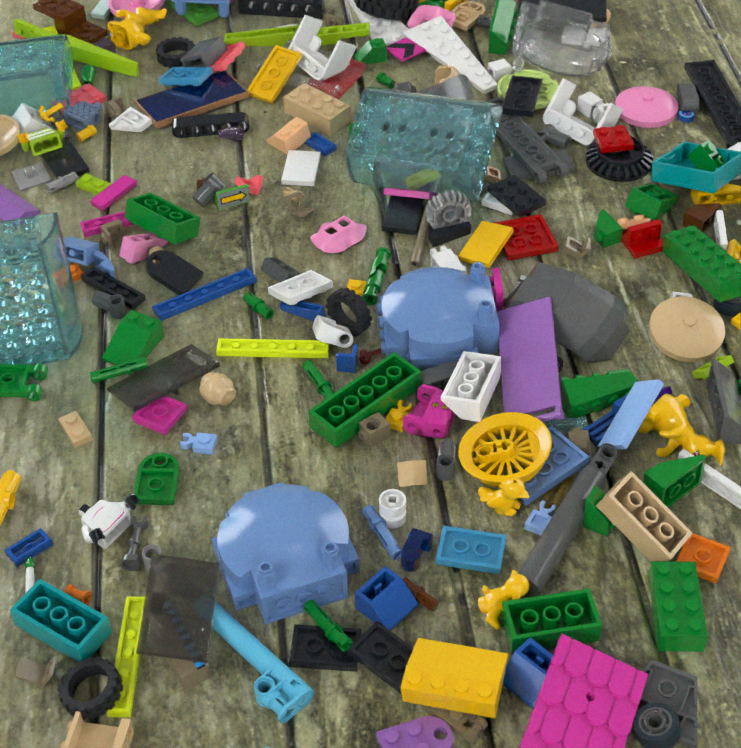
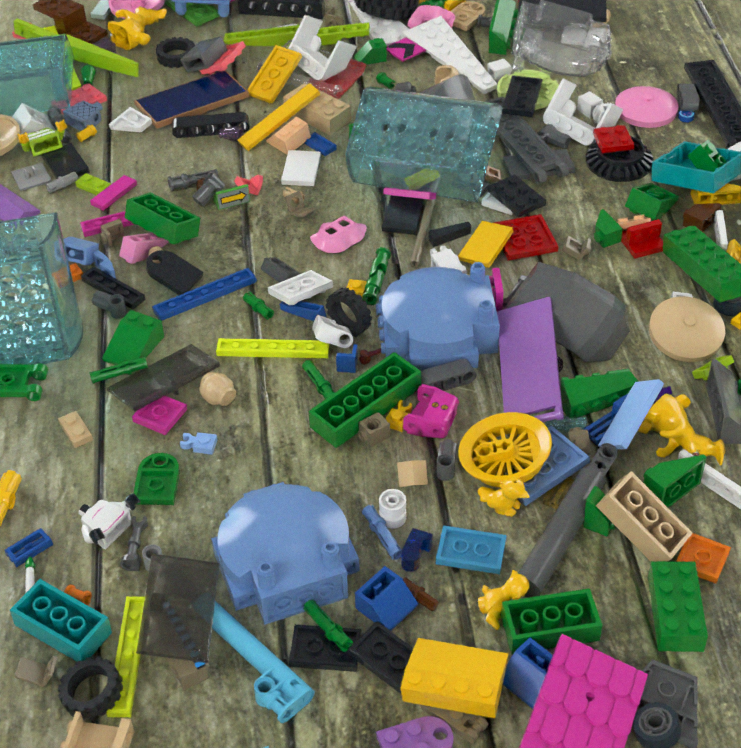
yellow piece [38,103,63,123] -> none
dark tan bracket [107,97,124,119] -> none
dark azure plate [159,67,213,86] -> none
light grey gear [425,189,471,229] -> none
white slope [441,351,501,422] -> none
light blue plate [524,500,555,536] -> none
none -> dark grey pin [168,169,219,191]
none -> yellow tile [238,83,320,151]

